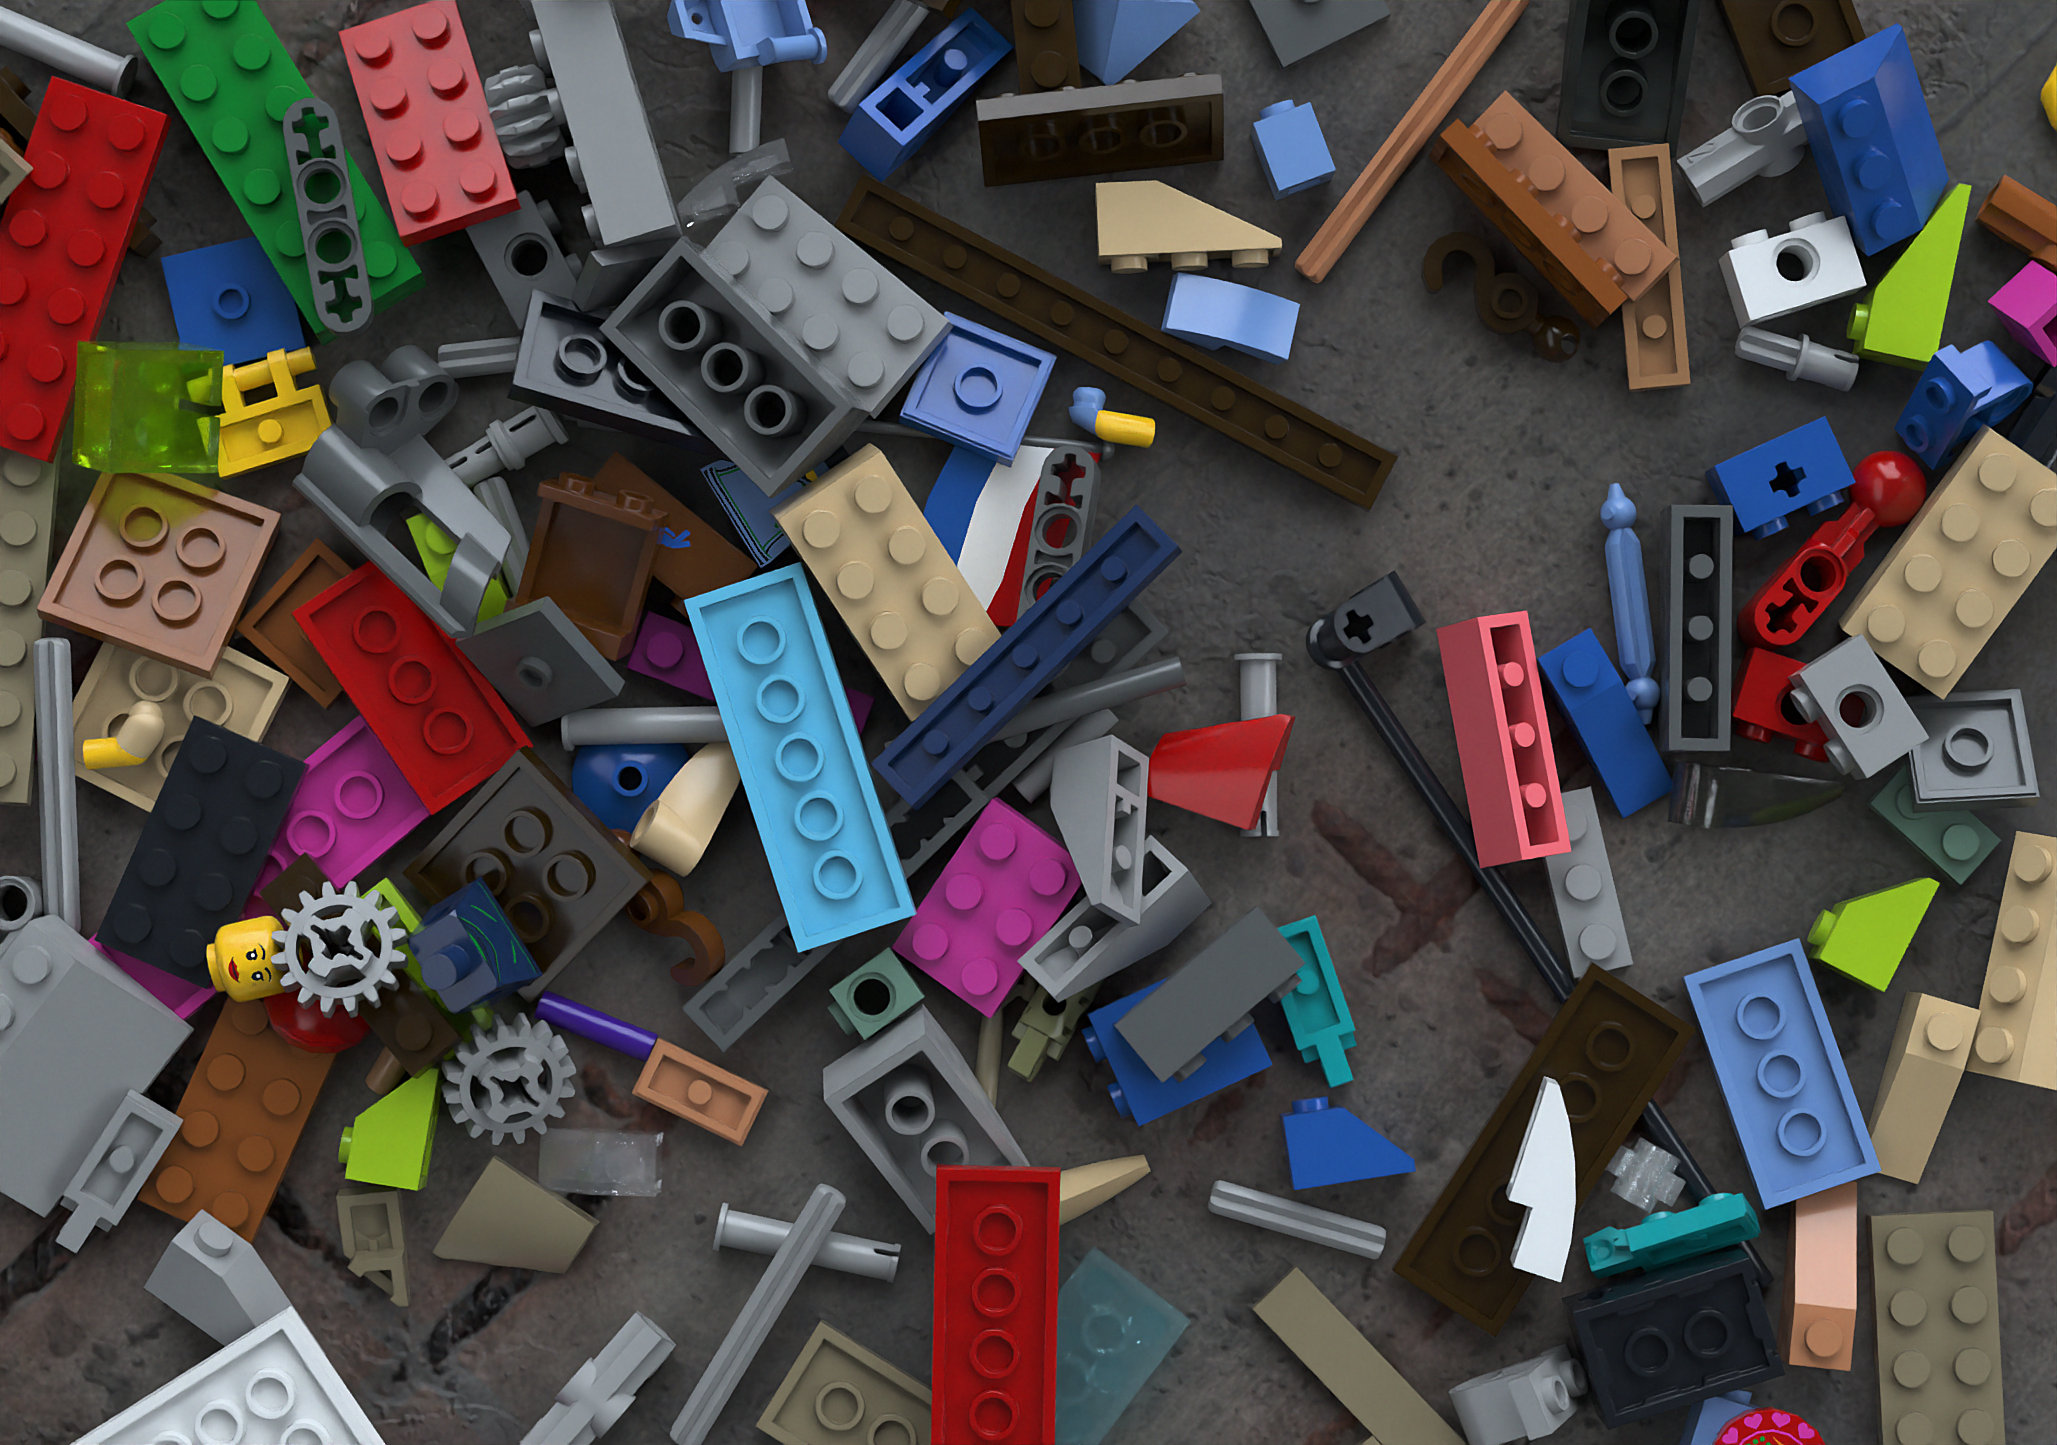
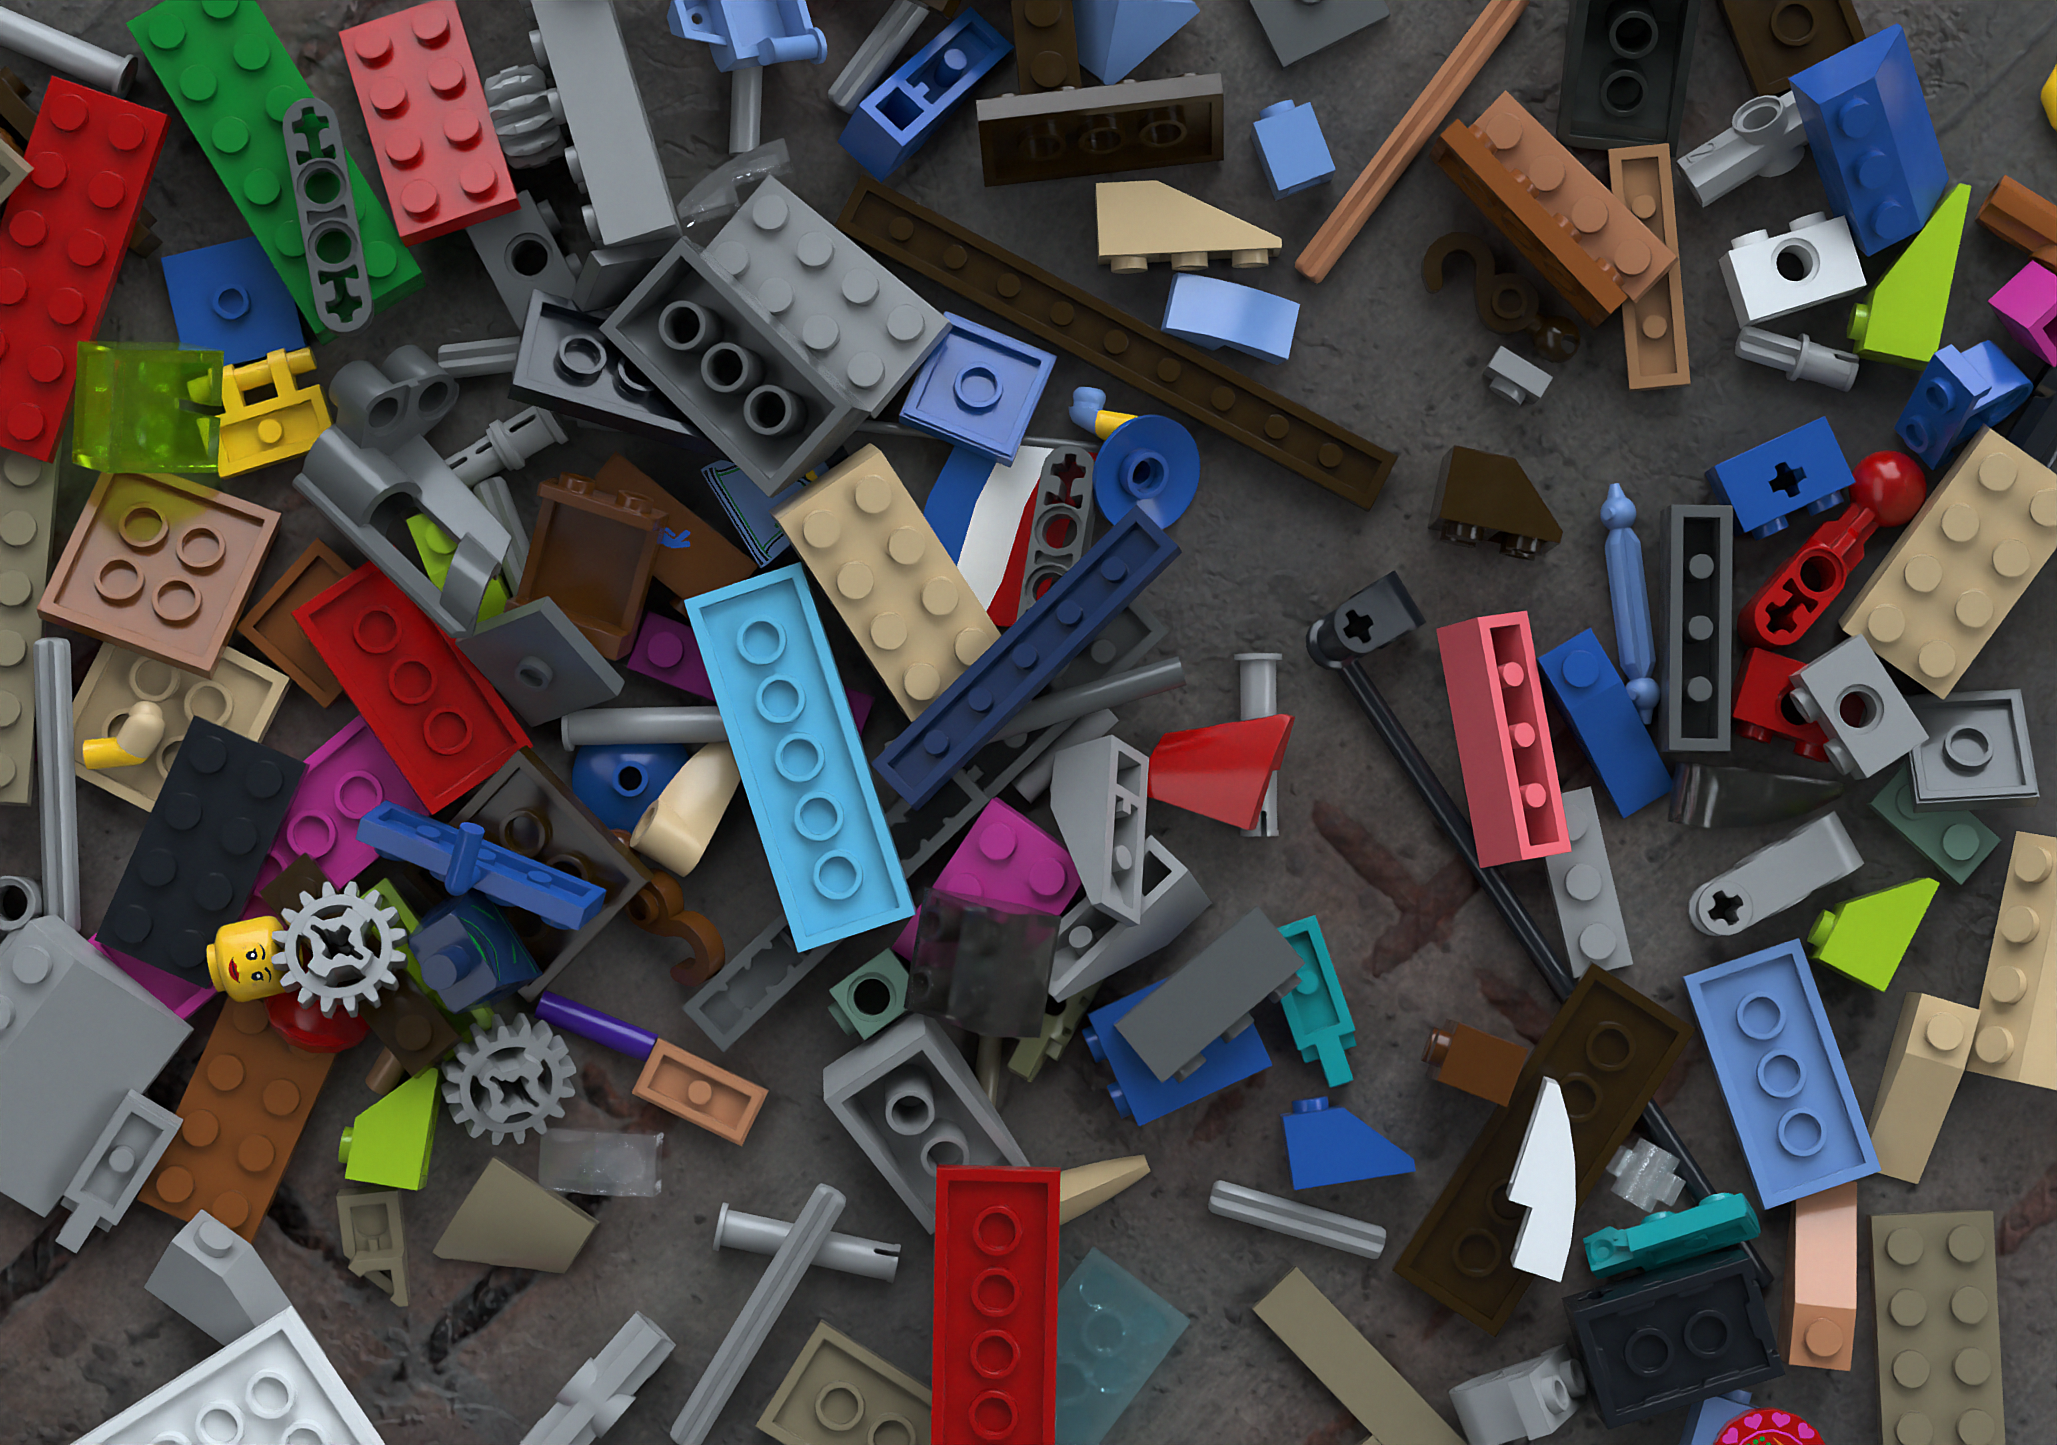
none -> blue plate [355,800,607,931]
none -> clear smoke slope [903,888,1062,1038]
none -> blue dish [1092,415,1200,529]
none -> reddish brown brick [1421,1019,1529,1107]
none -> dark brown slope [1428,445,1563,561]
none -> light grey plate [1482,346,1553,406]
none -> light grey piece [1687,810,1864,936]

